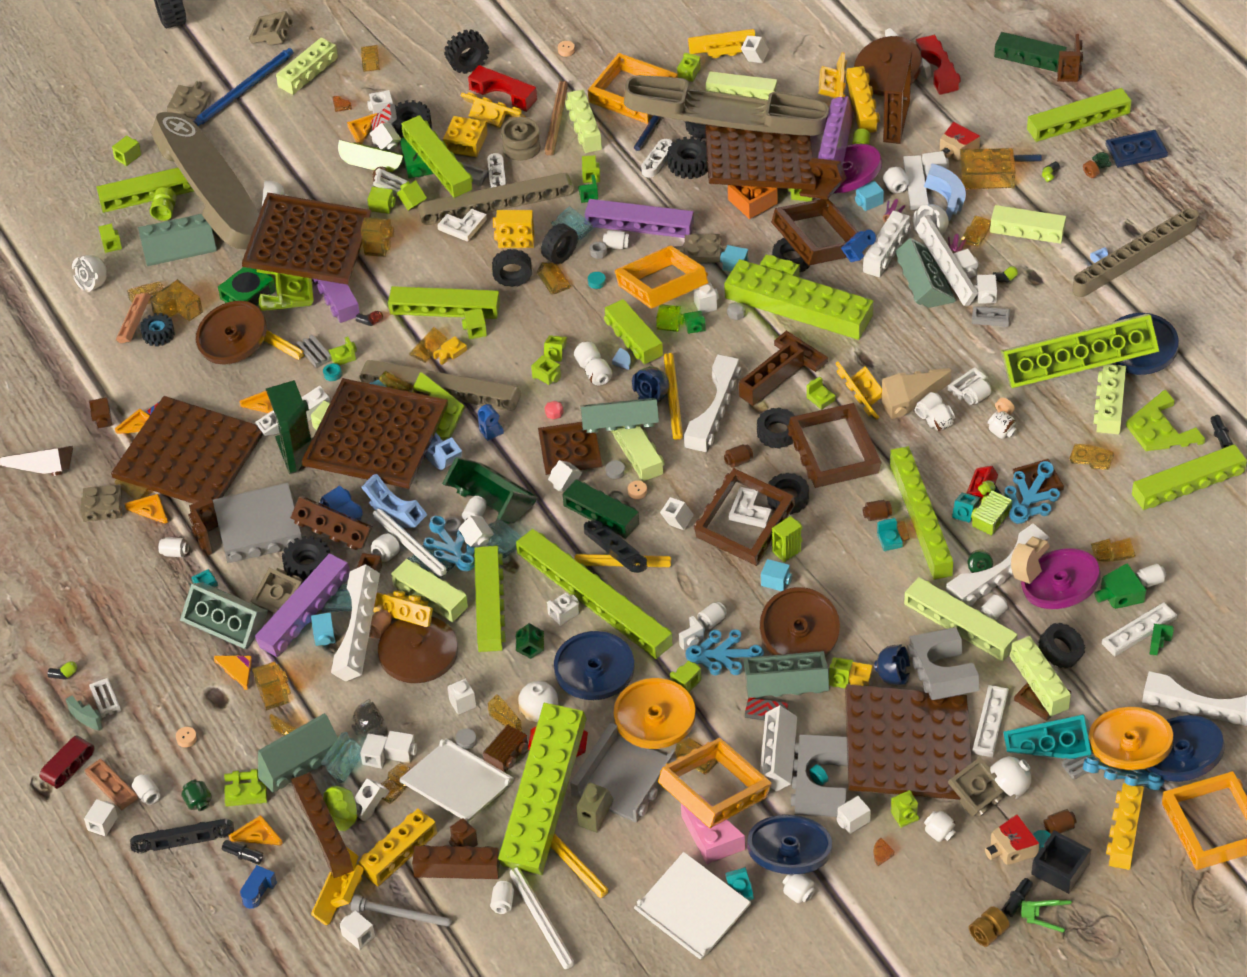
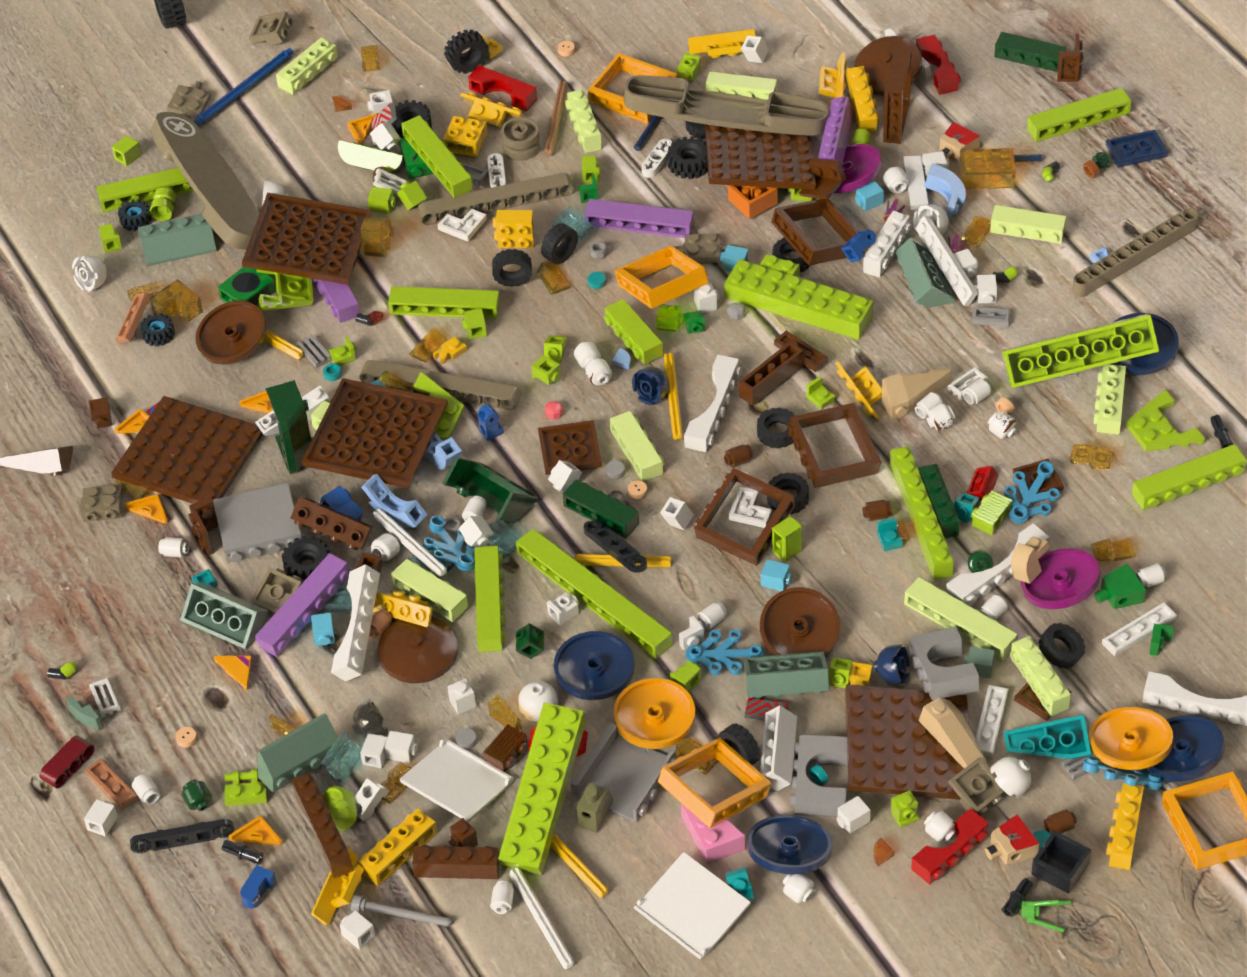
clear yellow brick [252,662,291,711] -> none
sand green slope [580,398,659,433] -> none
white brick [603,230,629,249] -> none
pearl gold wheel [968,906,1010,947] -> none
lime arm [978,480,1002,495] -> none
none -> black bush [118,199,152,231]
none -> yellow plate [481,34,503,59]
none -> black tyre [717,723,761,765]
none -> red arch [911,808,989,885]
none -> dark green brick [918,464,960,539]
none -> tan wedge [919,697,989,768]
none -> sand green brick [964,647,994,678]

